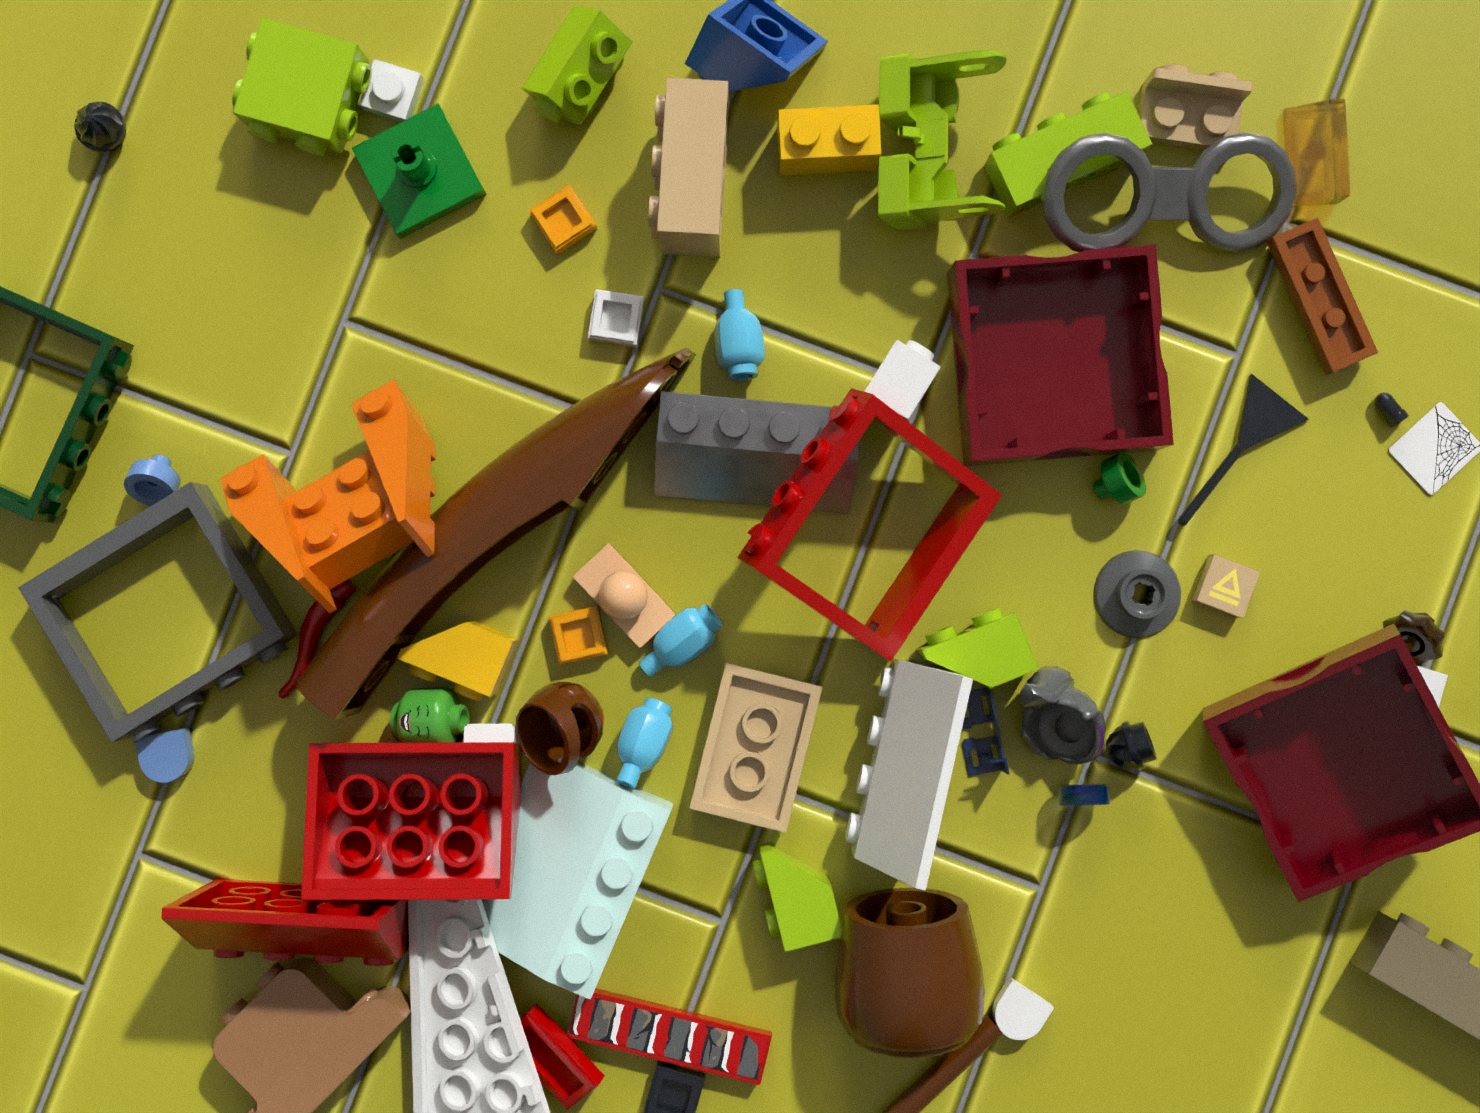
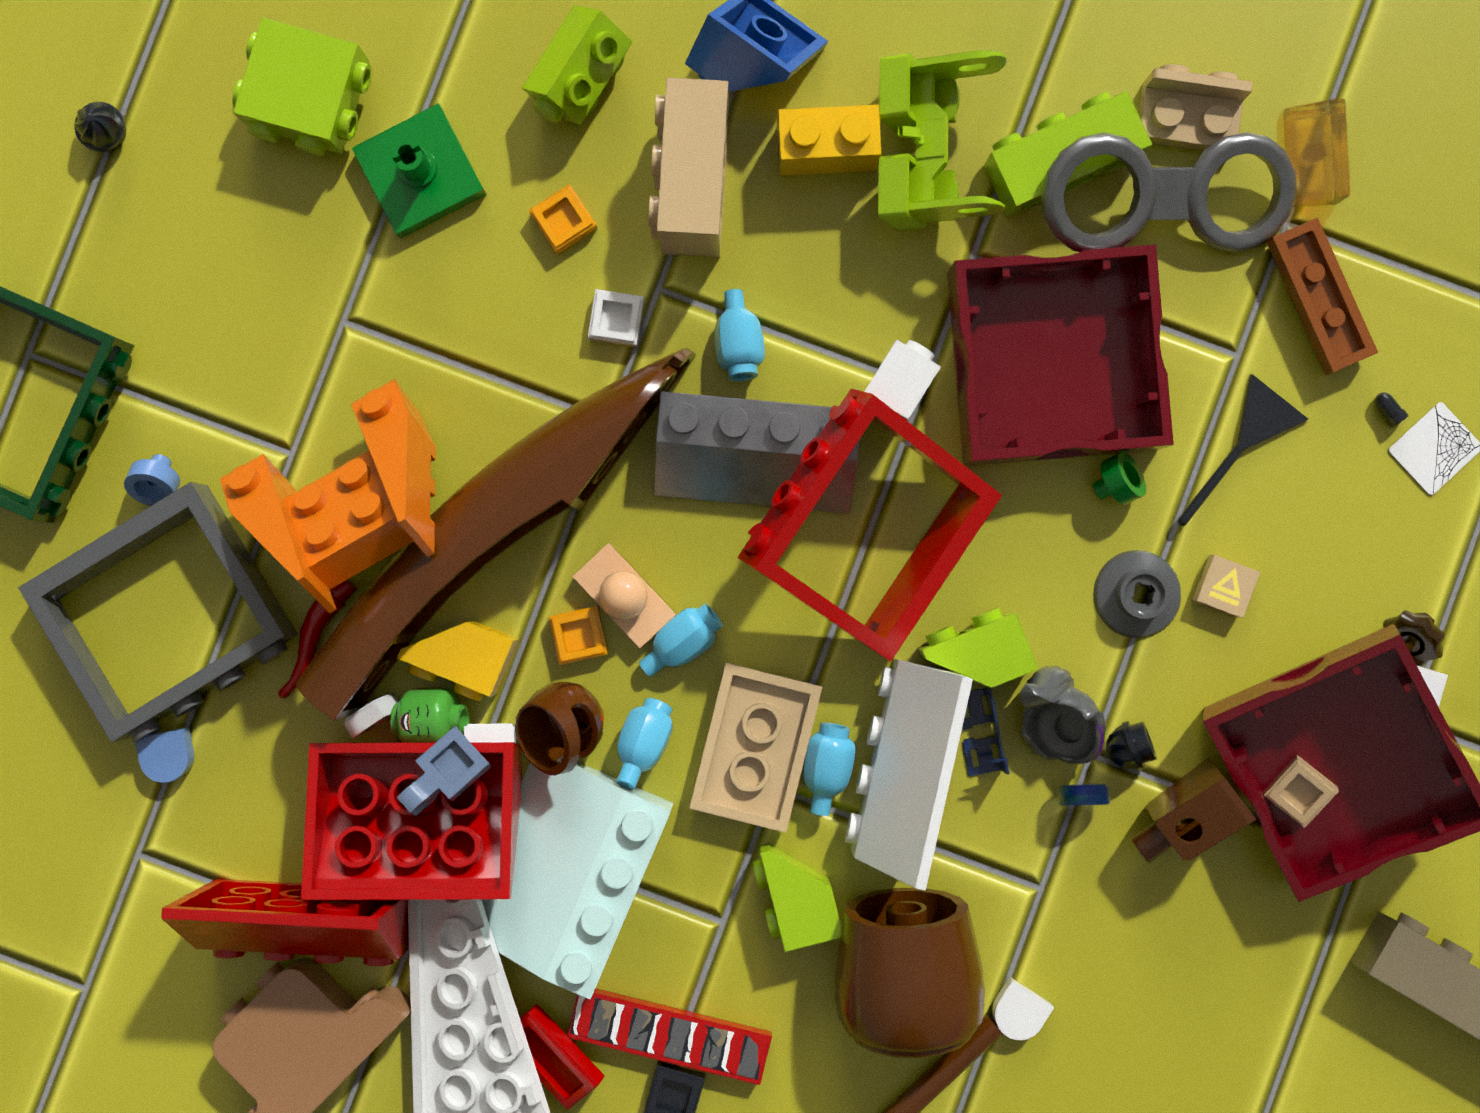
white plate [359,59,424,123] -> none
none -> white tile [343,694,399,739]
none -> sand blue plate [397,726,492,816]
none -> medium azure plant [804,722,856,816]
none -> reddish brown torso [1131,758,1256,863]
none -> tan tile [1263,754,1339,828]

